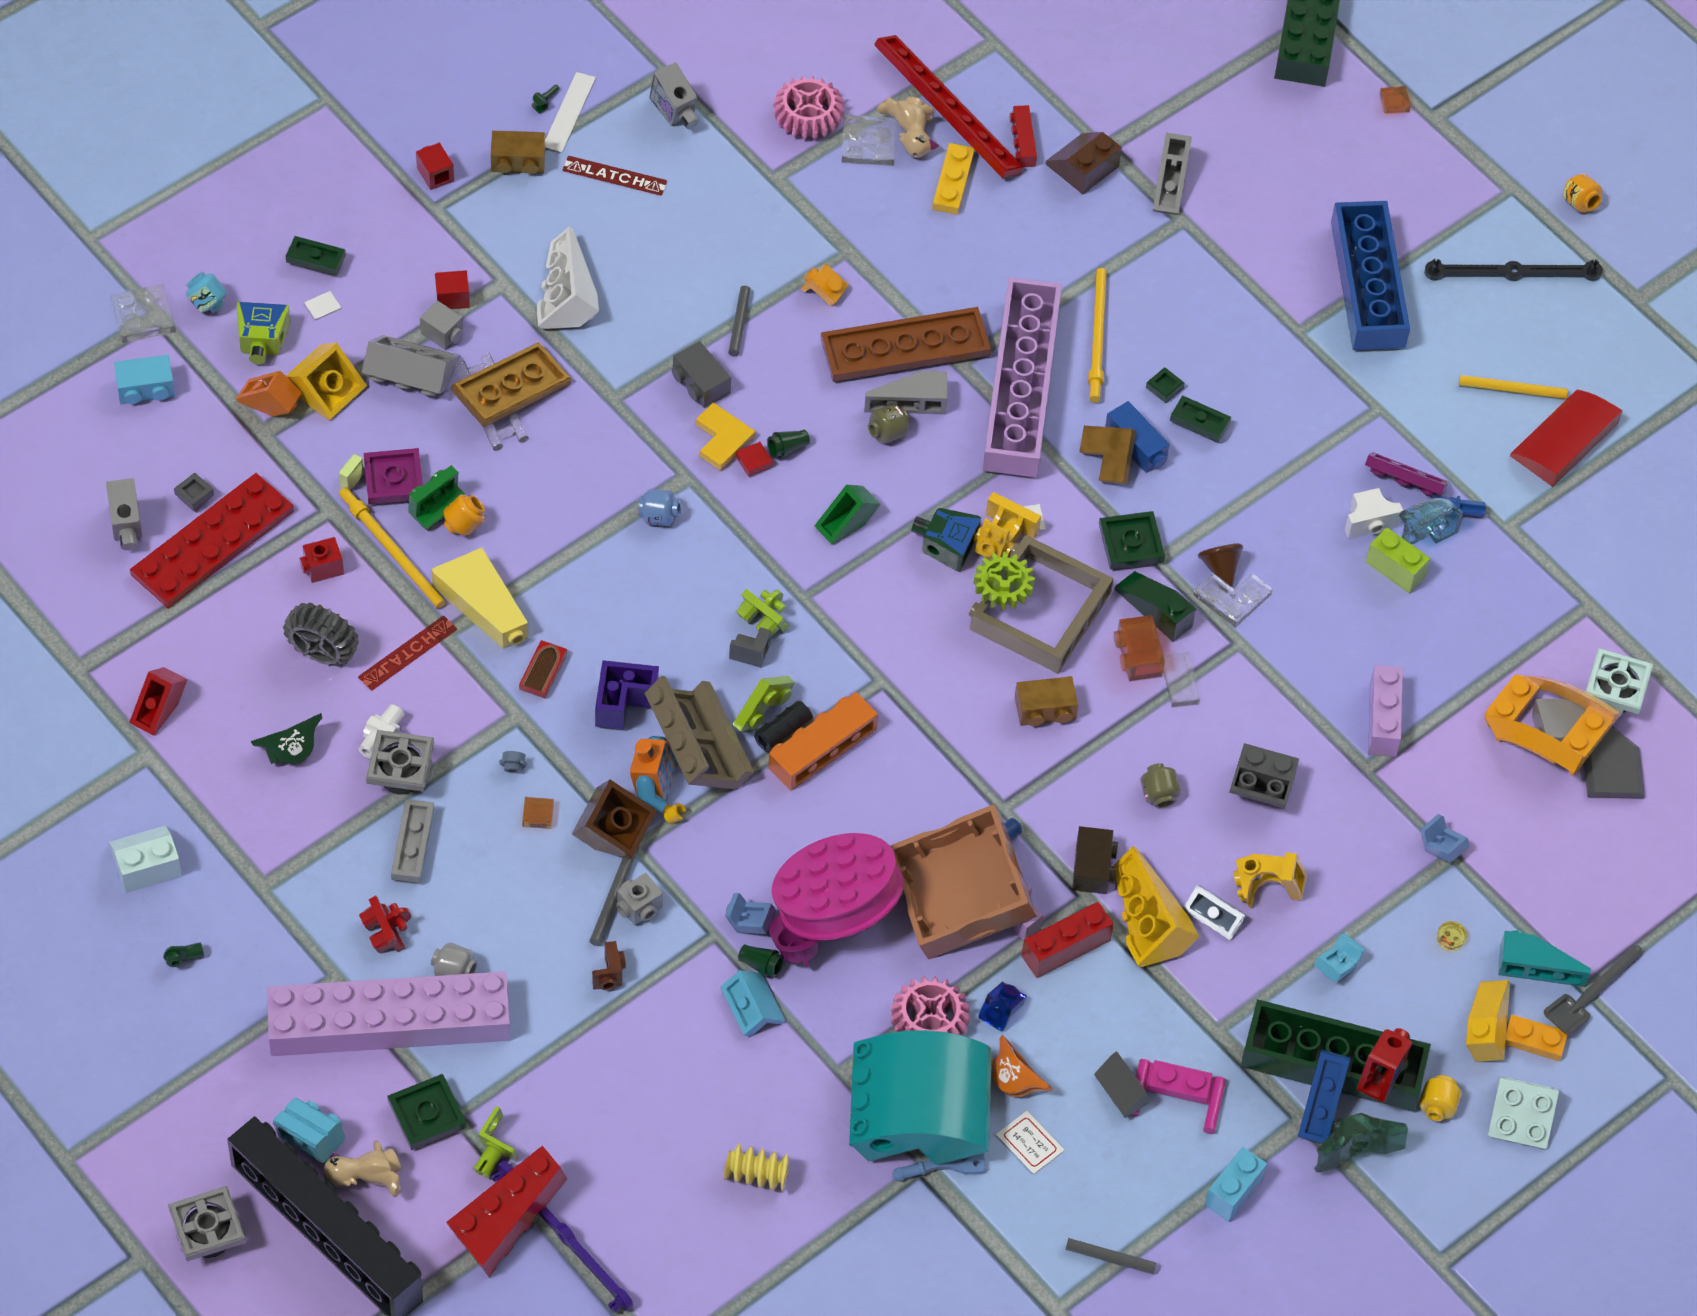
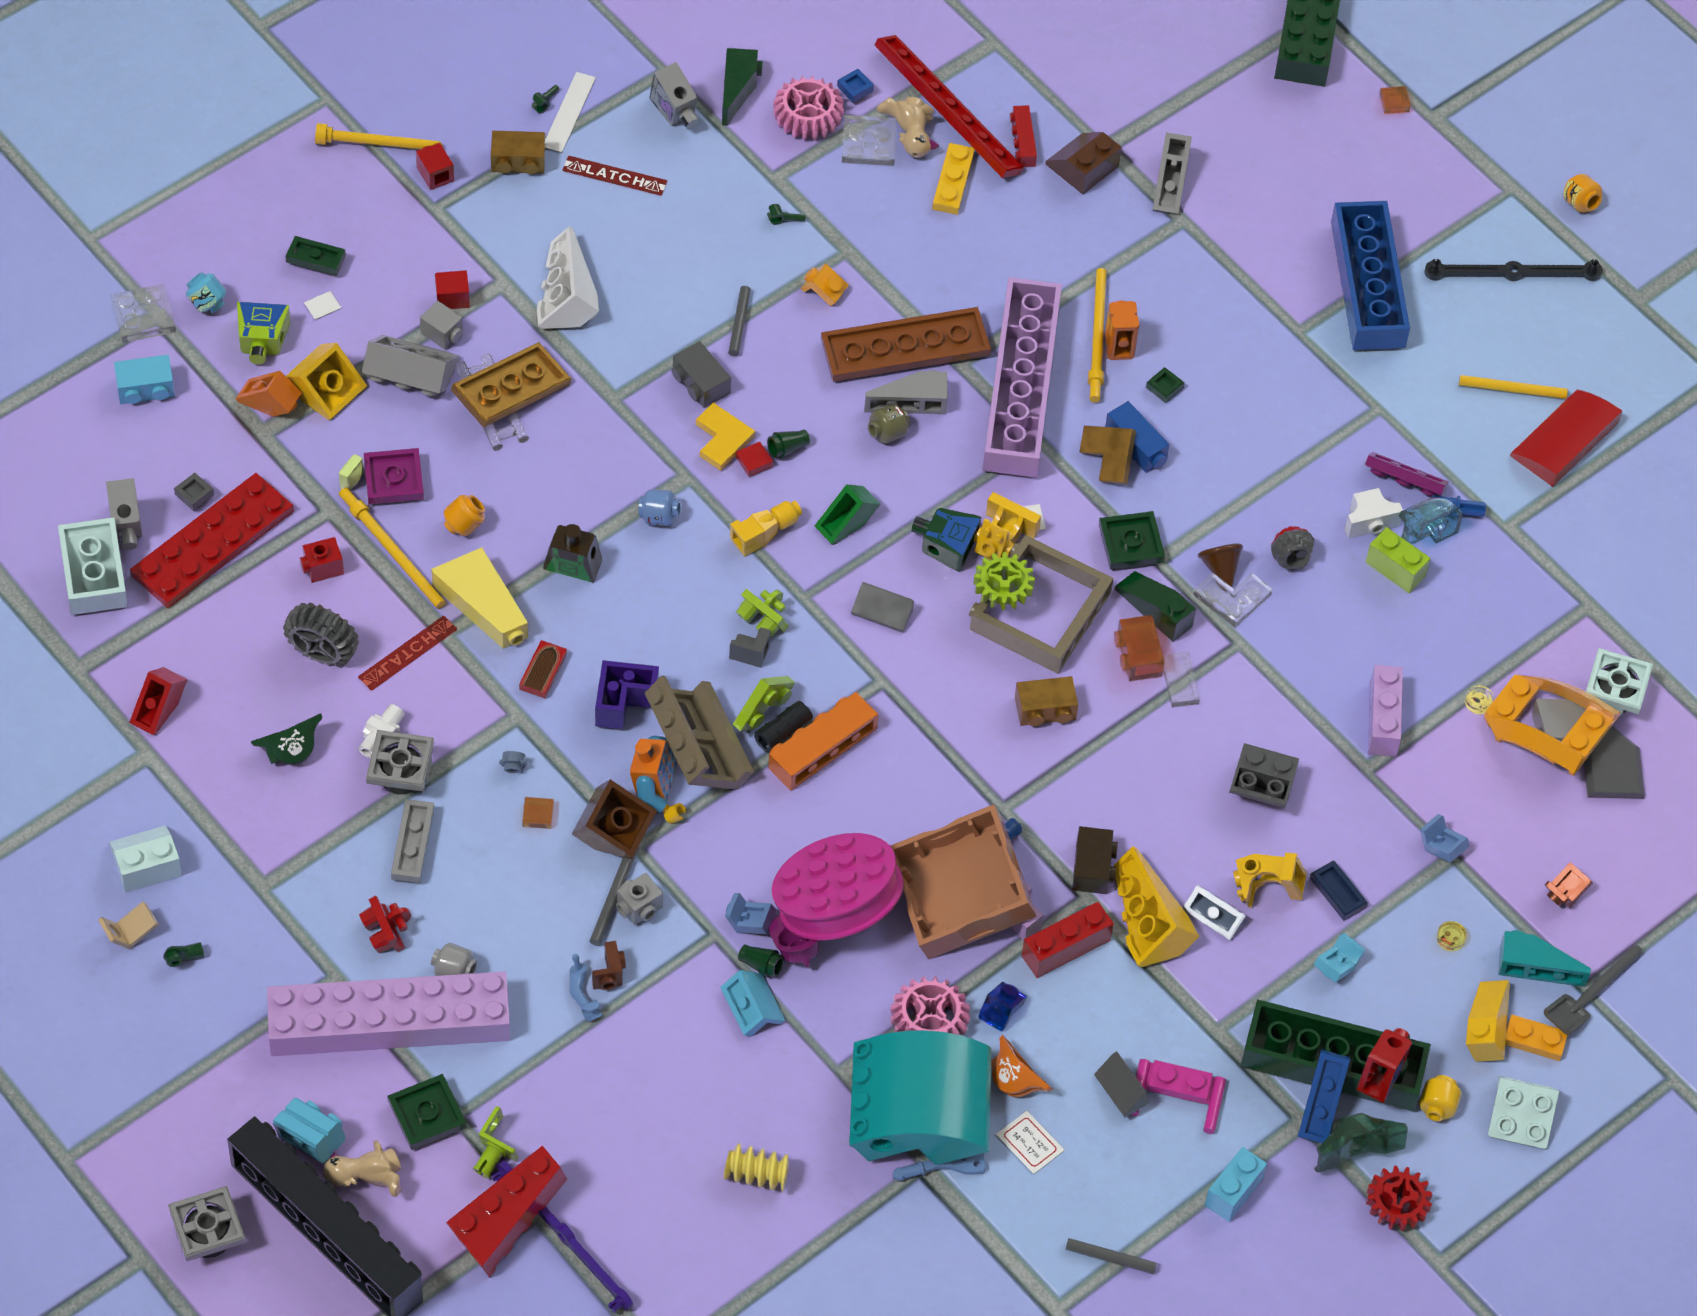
green bracket [408,465,466,530] -> none
olive head [1140,763,1181,808] -> none
dark green plate [1170,395,1231,442] -> none
none -> light aqua slope [58,517,128,615]
none -> tan bracket [98,902,159,949]
none -> yellow piece [315,123,443,150]
none -> dark brown torso [543,524,602,583]
none -> medium blue piece [569,954,602,1022]
none -> dark green slope [722,48,763,126]
none -> yellow piece [730,500,802,557]
none -> dark green hand [767,204,806,225]
none -> blue plate [837,69,874,103]
none -> dark grey slope [851,582,914,633]
none -> orange brick [1104,300,1139,360]
none -> dark grey piece [1271,526,1315,570]
none -> dark blue tile [1310,860,1368,921]
none -> red gear [1366,1166,1433,1231]
none -> clear tile [1465,685,1494,714]
none -> bracket [1545,862,1593,908]

